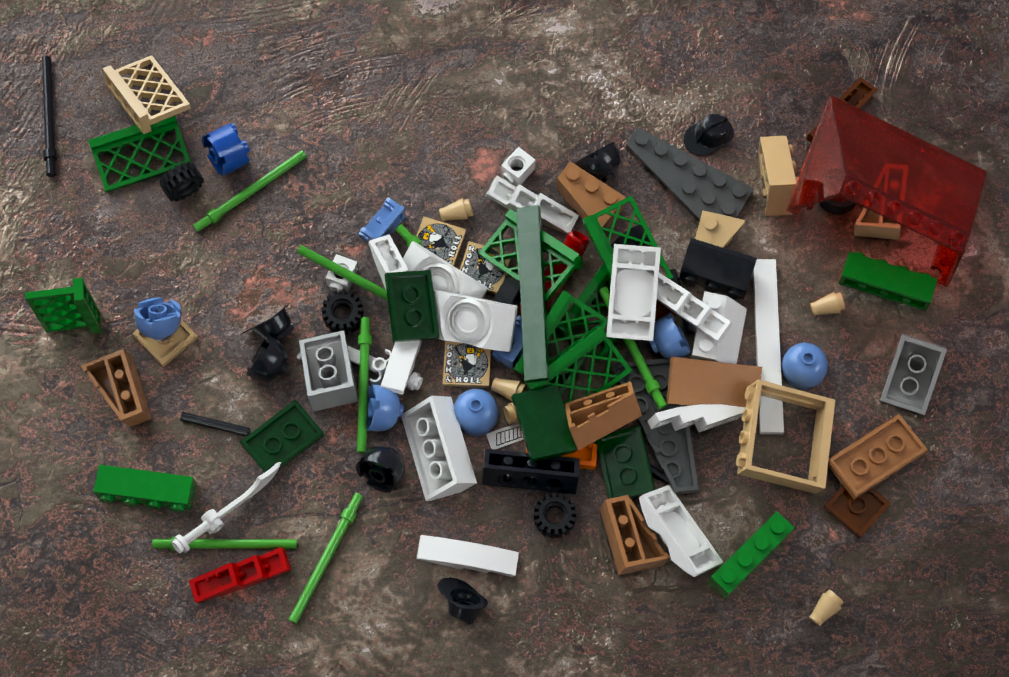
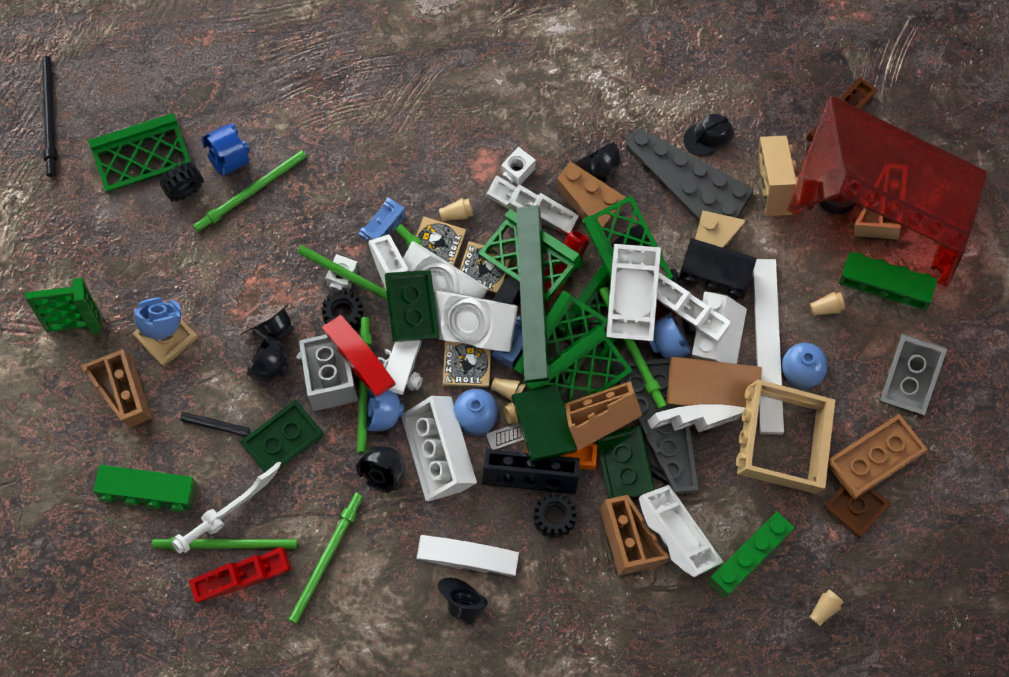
tan fence [103,55,191,134] -> none
none -> red slope [322,315,396,397]

